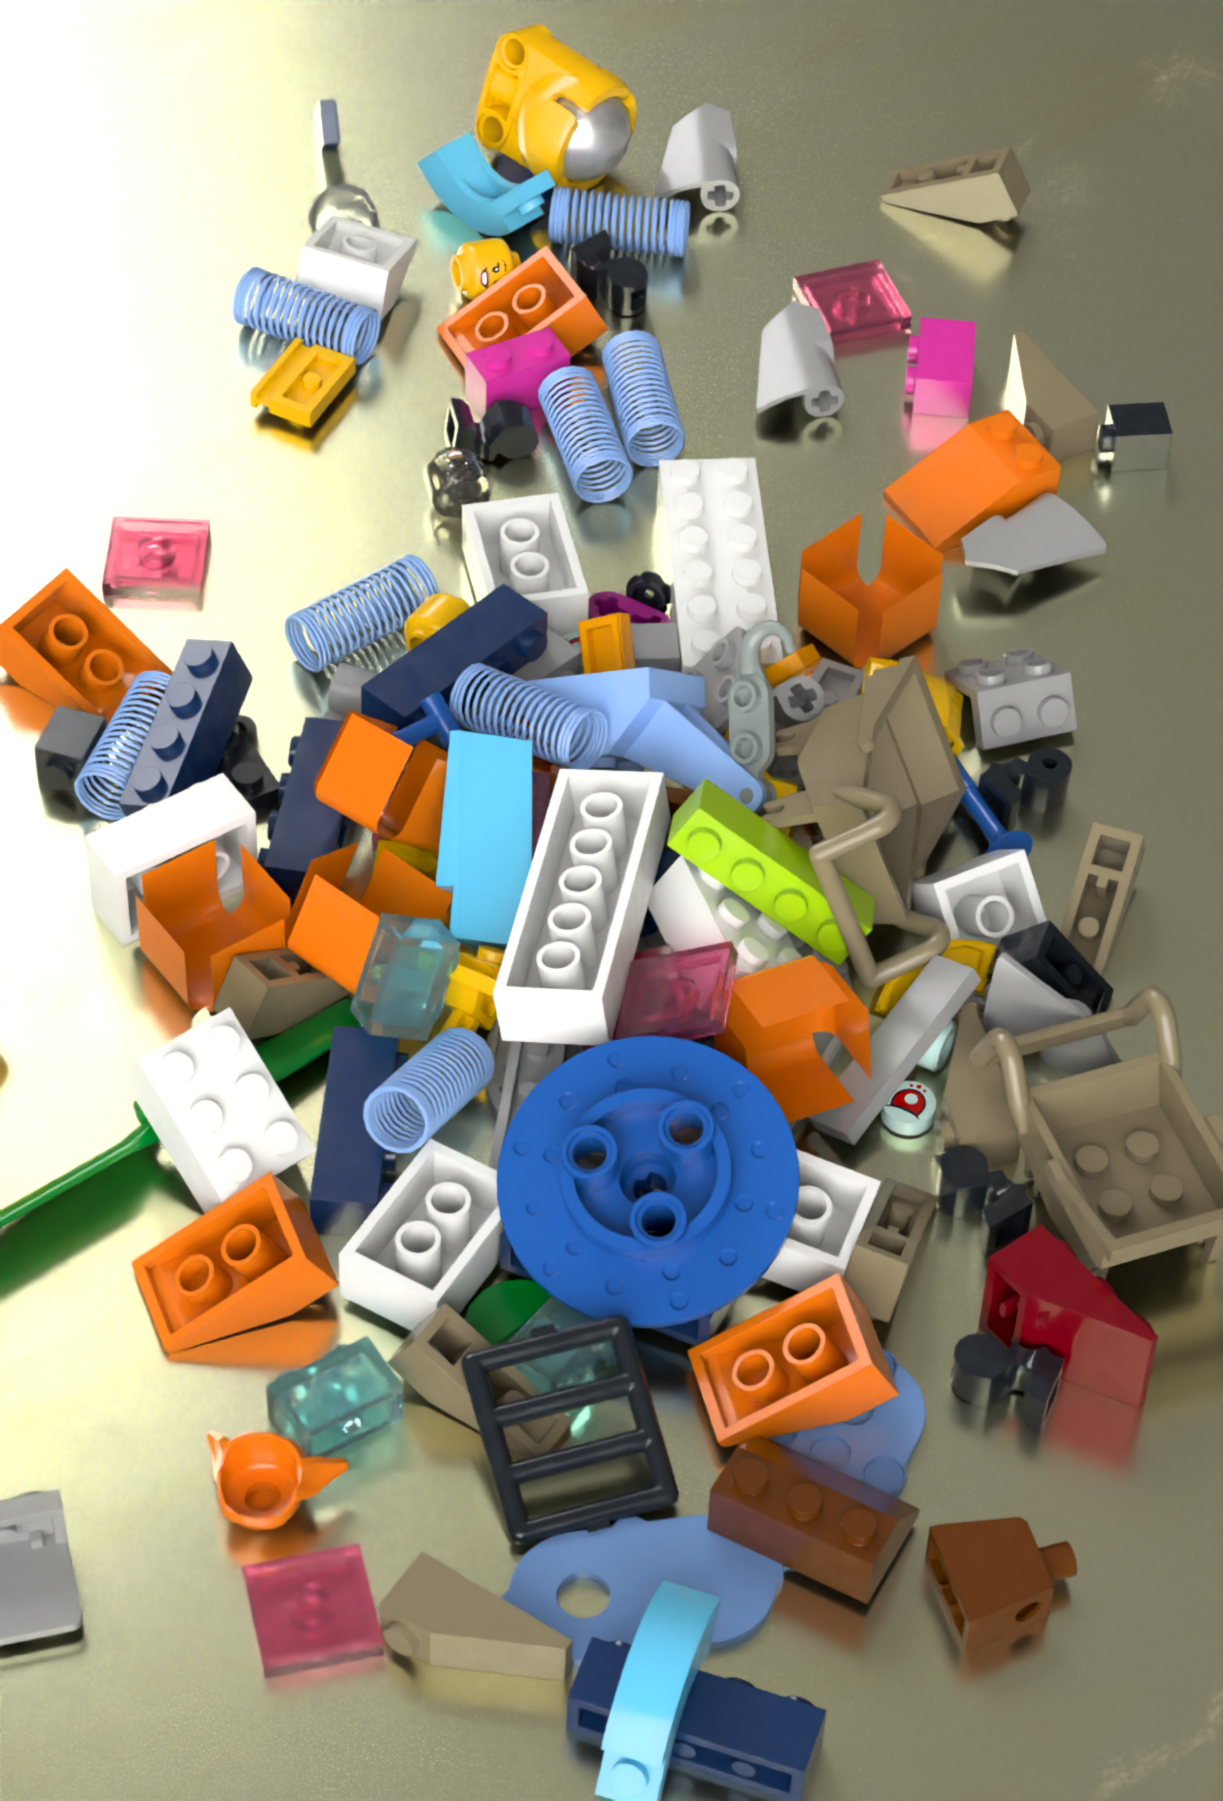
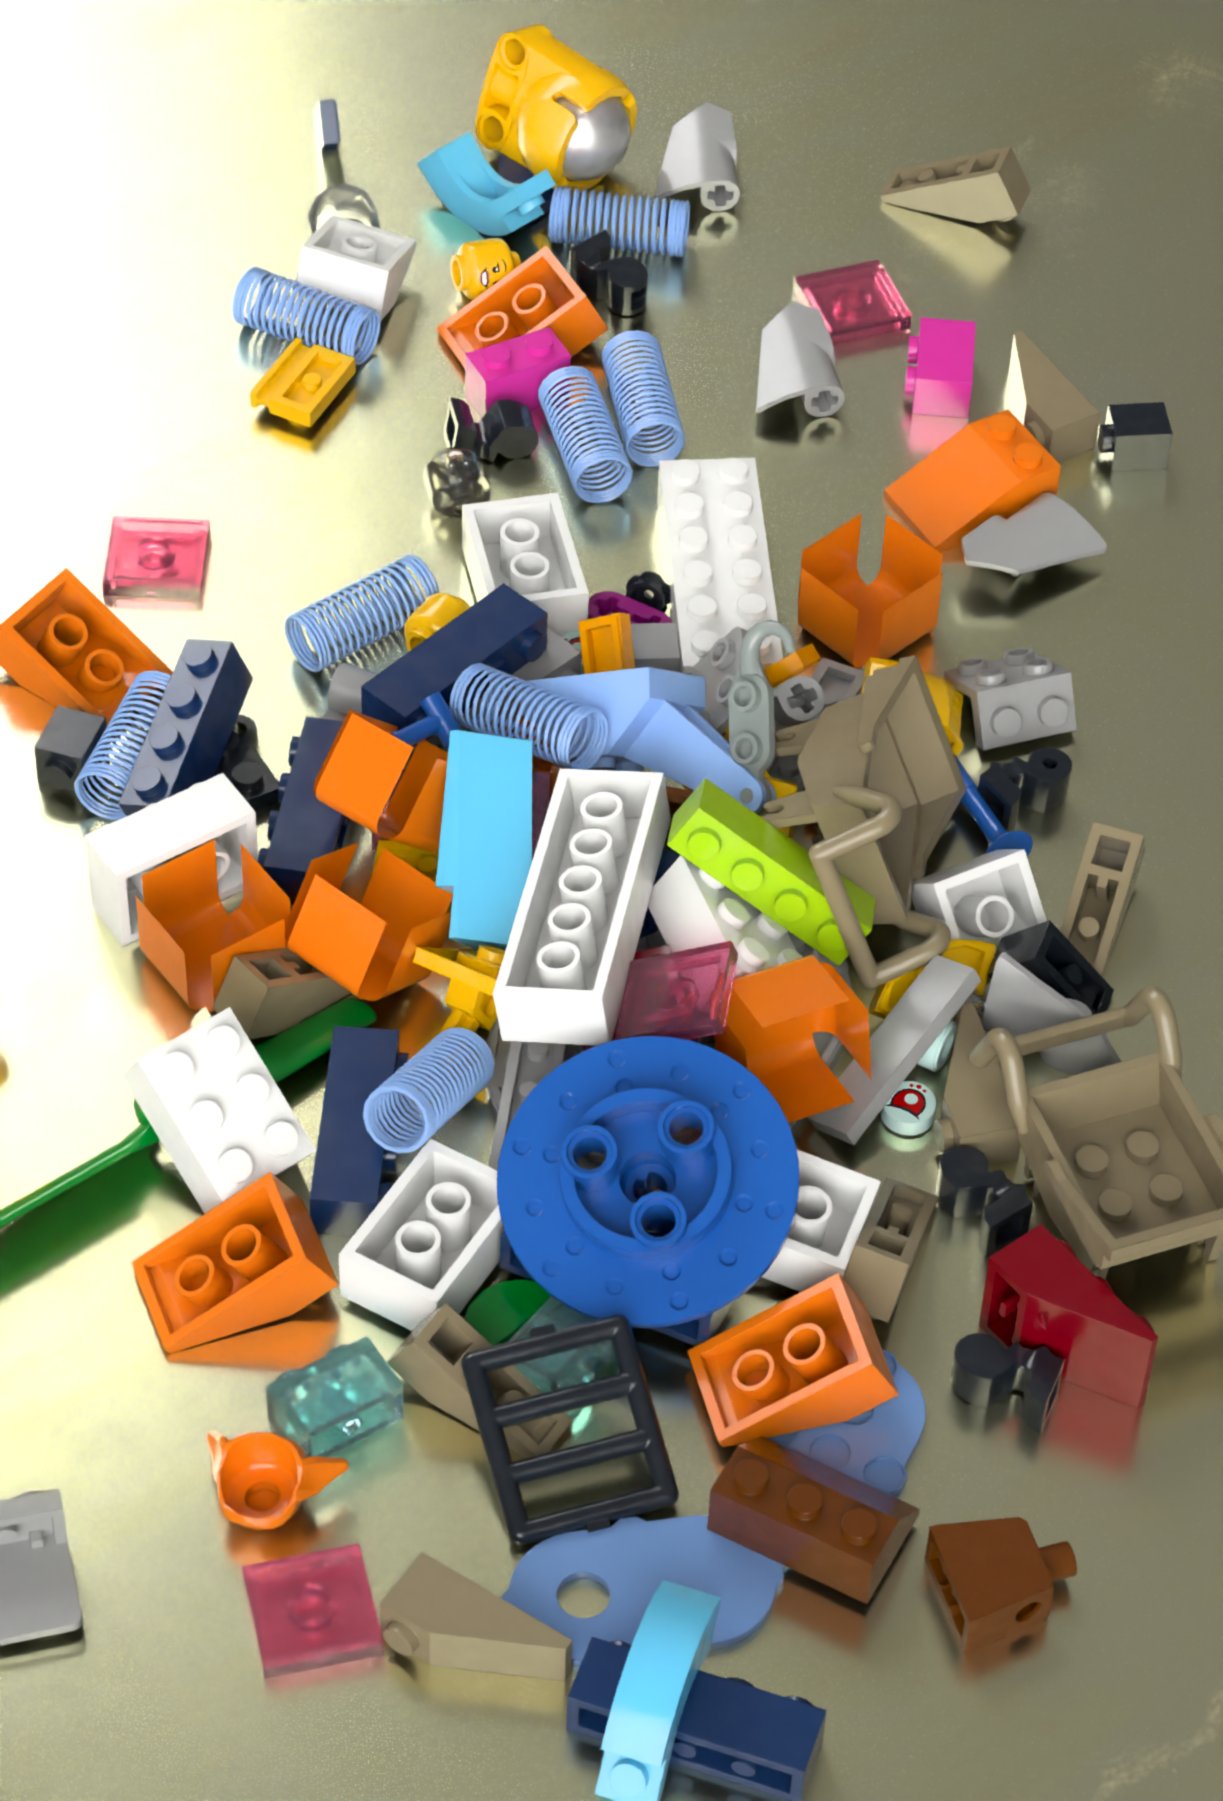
clear light blue brick [350,913,460,1042] -> none

